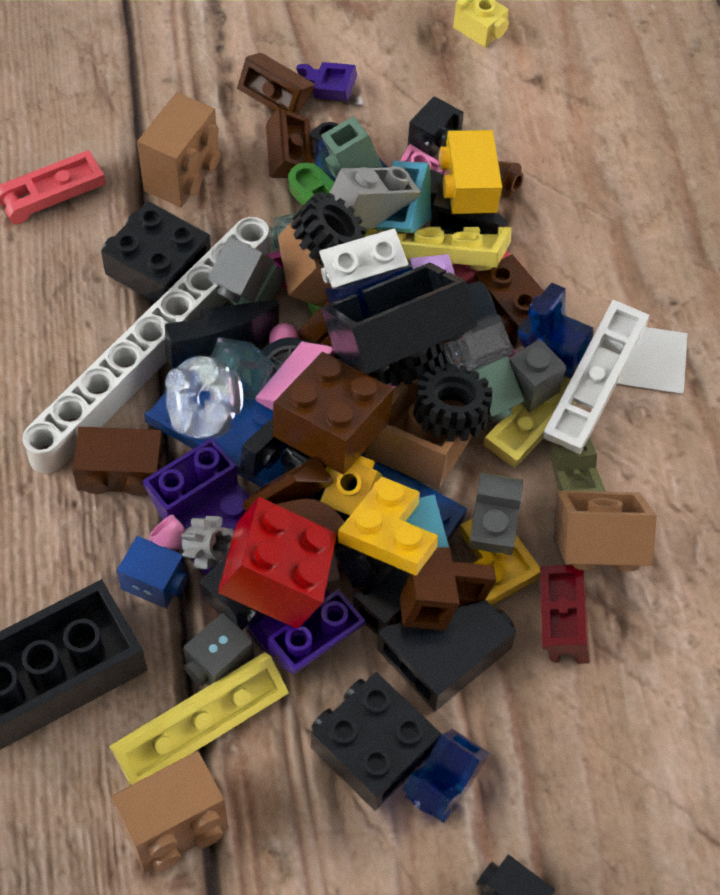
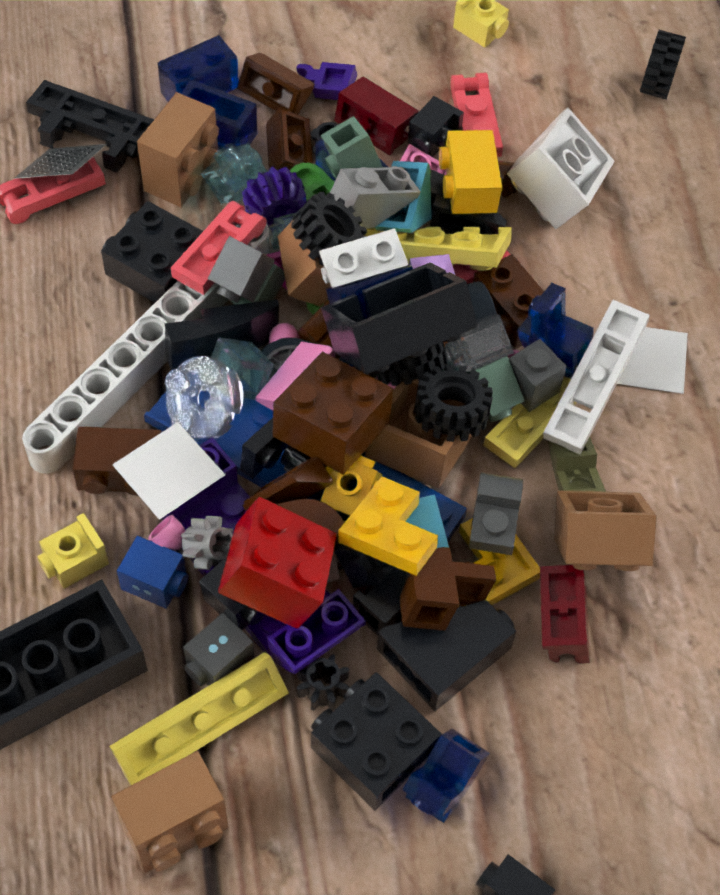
none -> dark grey sticker [14,144,107,179]
none -> black hinge [26,80,154,173]
none -> light yellow brick [37,513,109,589]
none -> white sticker [112,422,225,520]
none -> clear blue brick [157,35,239,103]
none -> coral plate [171,201,267,295]
none -> clear blue brick [182,80,258,158]
none -> clear light blue brick [201,143,268,204]
none -> dark purple gear [241,167,307,229]
none -> black gear [297,654,350,711]
none -> dark red hinge [334,76,419,156]
none -> coral plate [451,72,503,157]
none -> white slope [507,107,615,229]
none -> black tyre [640,29,686,100]

